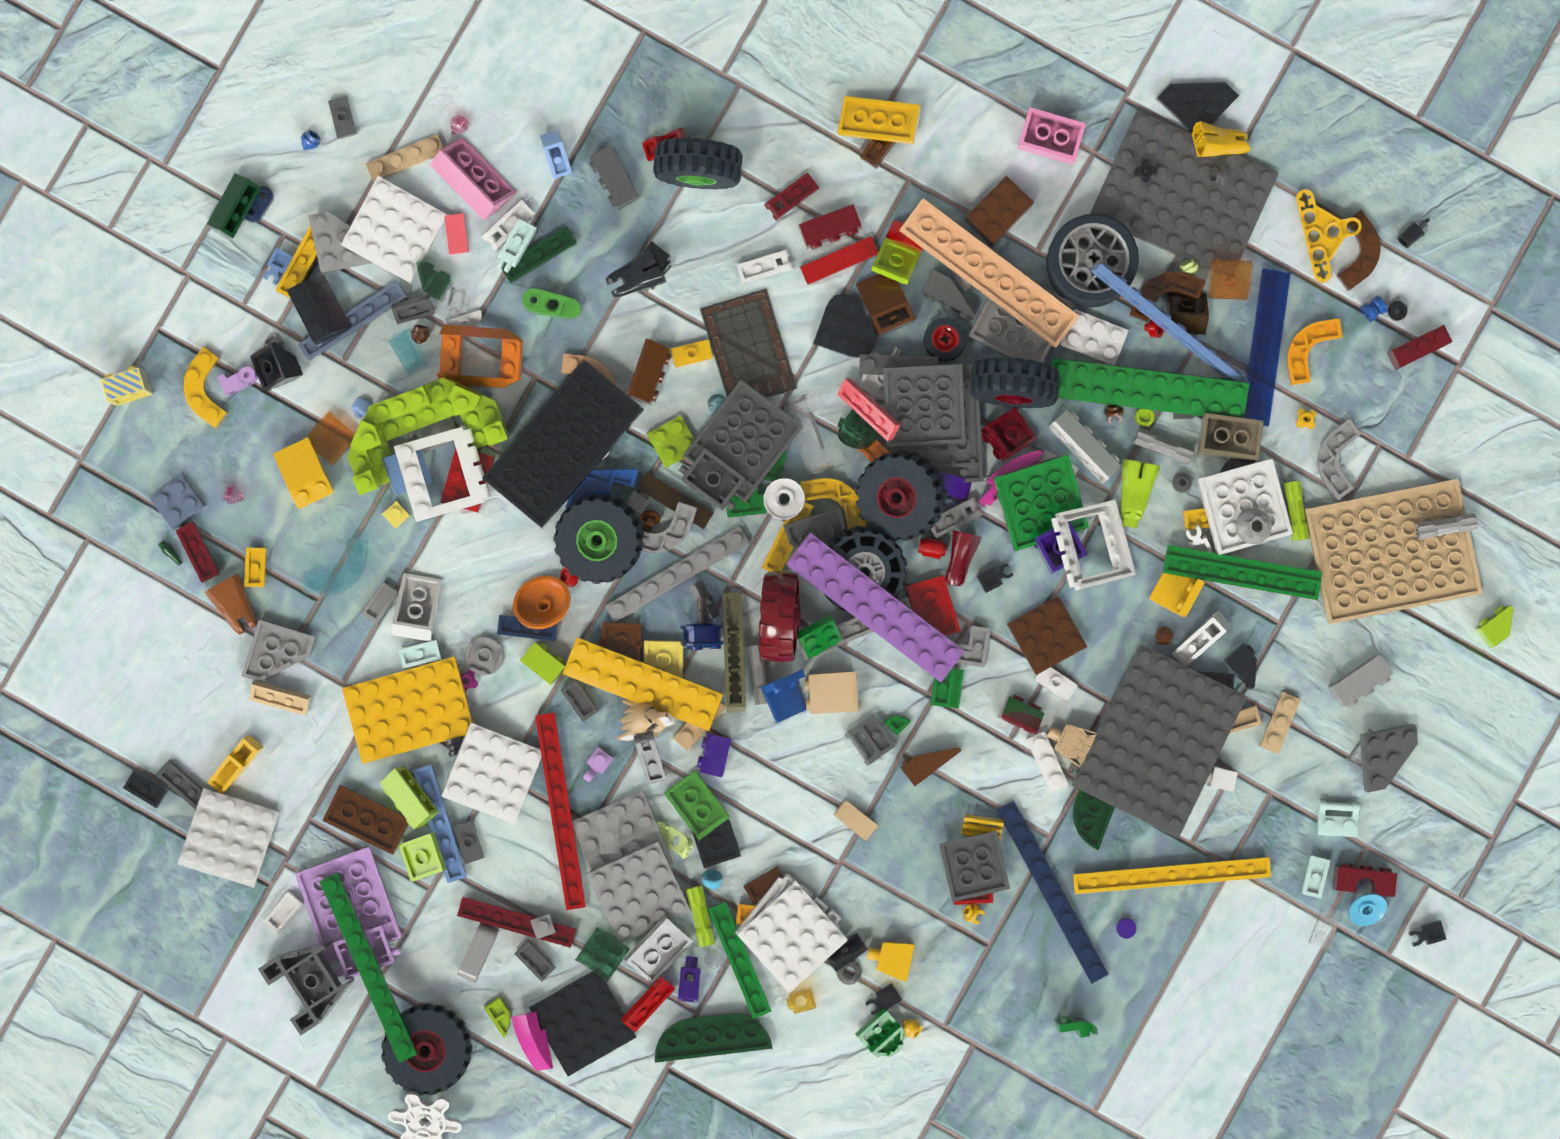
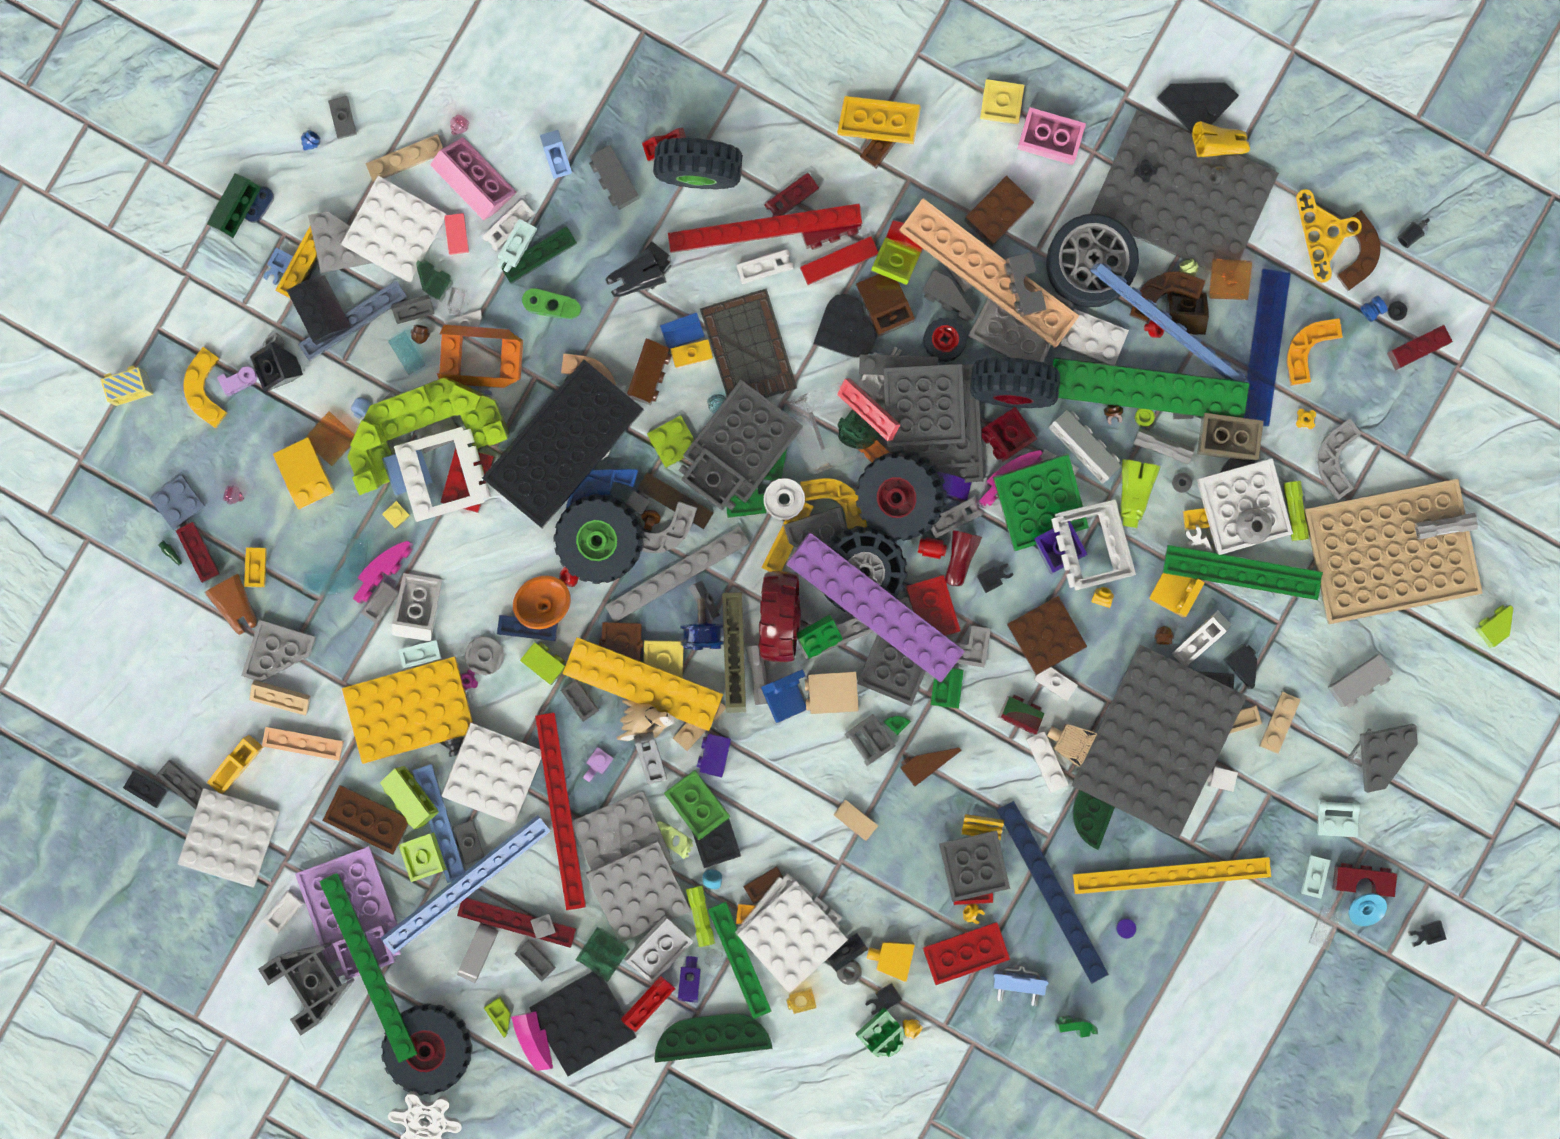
none -> light nougat plate [262,727,344,761]
none -> dark pink slope [352,541,413,604]
none -> plate [381,815,551,955]
none -> blue panel [660,313,705,350]
none -> red plate [668,204,863,253]
none -> dark grey plate [857,634,926,706]
none -> red plate [922,922,1010,985]
none -> light yellow plate [980,79,1024,124]
none -> light blue piece [993,965,1049,1006]
none -> dark grey arch [1004,252,1046,317]
none -> yellow plate [1091,587,1114,608]

